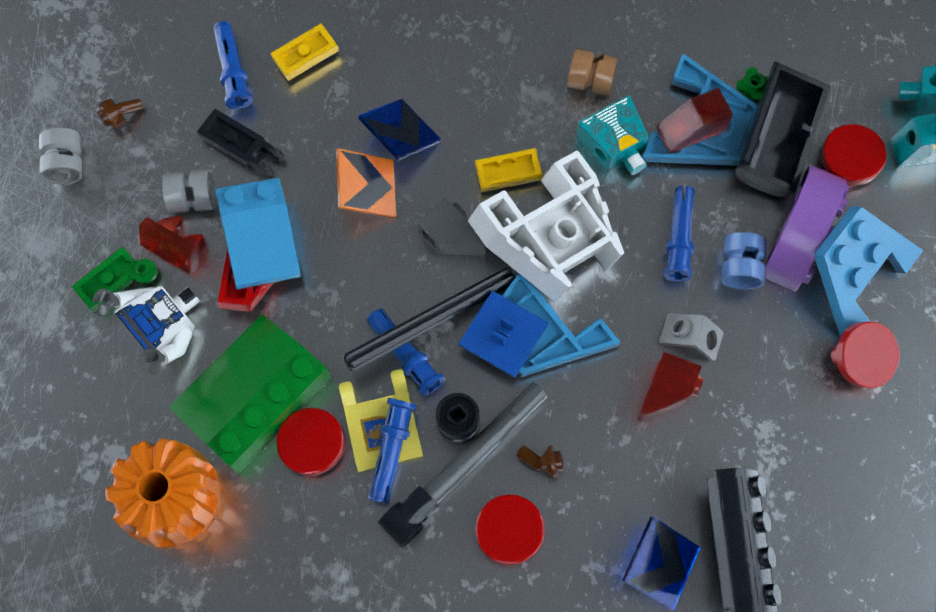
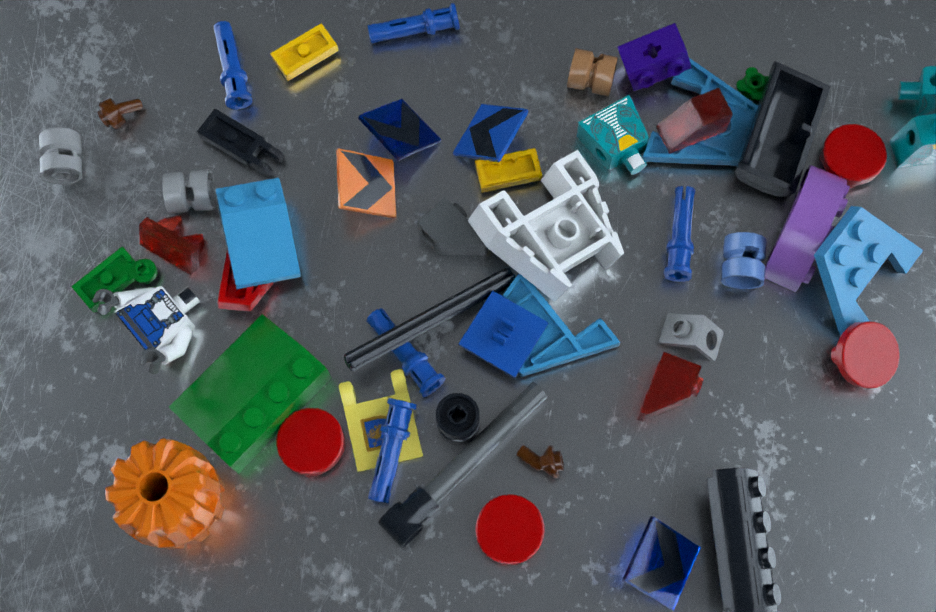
none -> blue pin [367,3,460,44]
none -> blue piece [453,104,529,162]
none -> dark purple brick [617,23,692,91]

